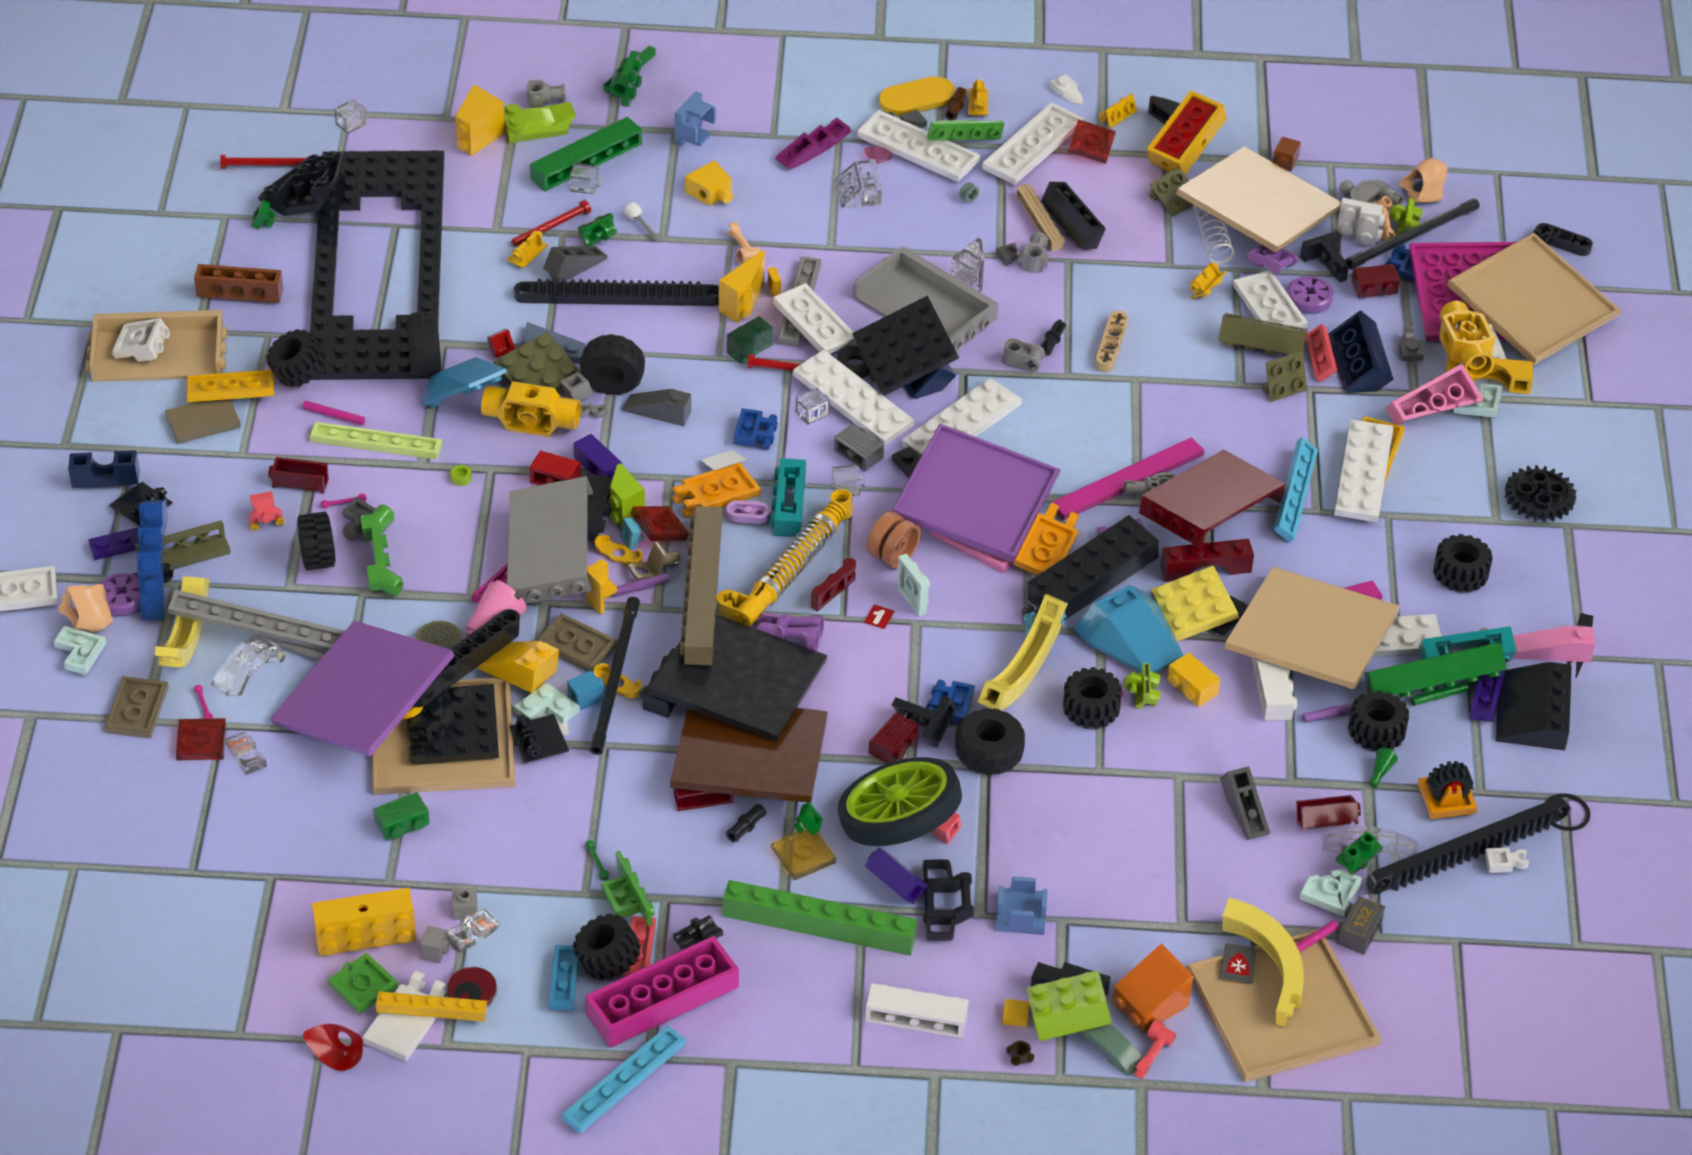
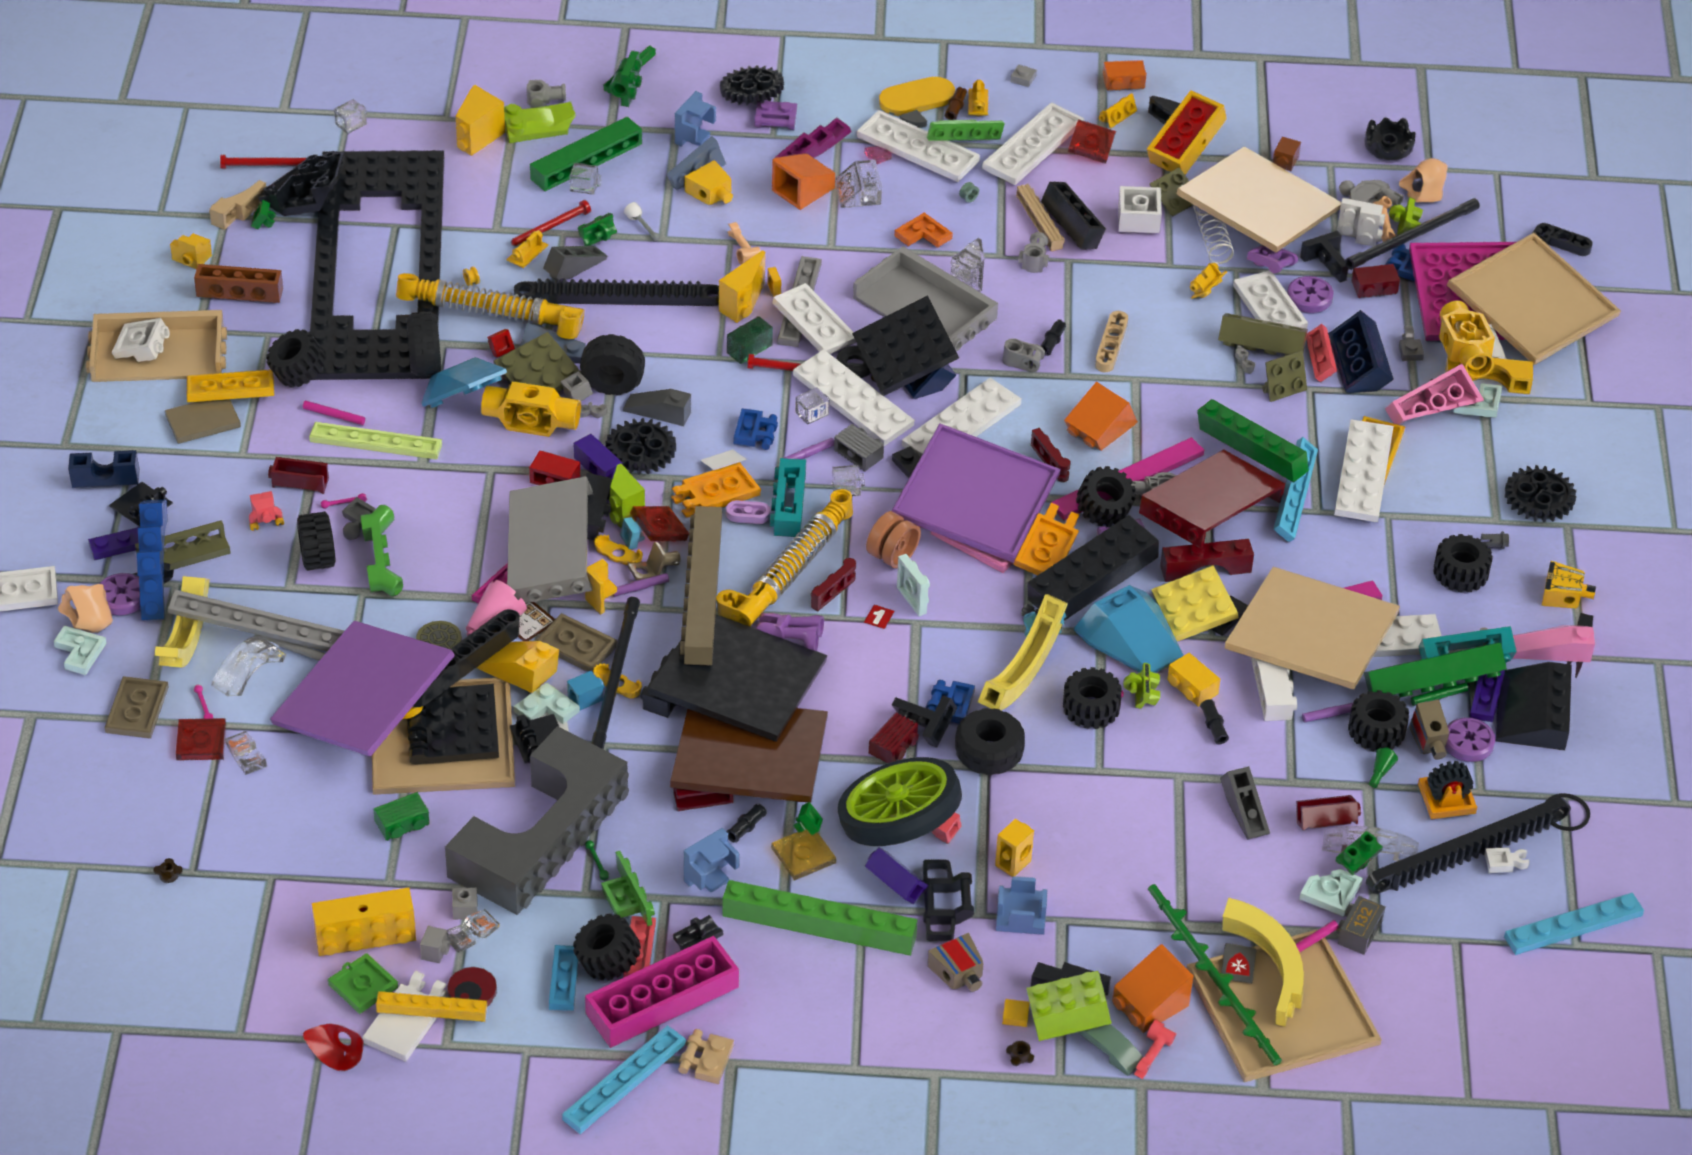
lime tile [450,465,472,486] -> none
white brick [865,983,969,1039] -> none
dark grey tile [996,243,1017,266] -> none
white plate [1050,74,1083,105] -> none
none -> dark brown plate [153,858,183,883]
none -> yellow brick [170,233,212,269]
none -> tan slope [209,180,266,230]
none -> yellow piece [396,273,585,339]
none -> dark grey arch [445,726,629,915]
none -> yellow bush [463,266,480,286]
none -> sticker [518,602,555,641]
none -> black gear [606,418,676,475]
none -> sand blue wing [667,136,726,190]
none -> tan plate [678,1029,734,1084]
none -> medium blue panel [684,828,740,892]
none -> black gear [720,65,784,105]
none -> medium lavender plate [755,101,797,130]
none -> orange slope [772,154,835,210]
none -> medium lavender piece [784,438,834,459]
none -> orange plate [894,212,953,248]
none -> dark tan torso [927,933,983,992]
none -> yellow brick [995,818,1034,877]
none -> light grey plate [1011,64,1037,87]
none -> dark red plate [1031,427,1071,482]
none -> orange slope [1064,381,1137,451]
none -> black tyre [1076,466,1136,527]
none -> orange brick [1103,60,1146,90]
none -> white brick [1118,186,1162,233]
none -> green plant [1148,884,1282,1066]
none -> green brick [1197,399,1309,483]
none -> black pin [1200,699,1229,744]
none -> light grey piece [1235,345,1255,374]
none -> black plate [1364,118,1416,160]
none -> dark tan torso [1409,700,1449,760]
none -> medium lavender wheel [1445,718,1495,762]
none -> dark grey pin [1481,531,1509,549]
none -> medium azure plate [1504,893,1644,955]
none -> yellow torso [1542,561,1596,609]

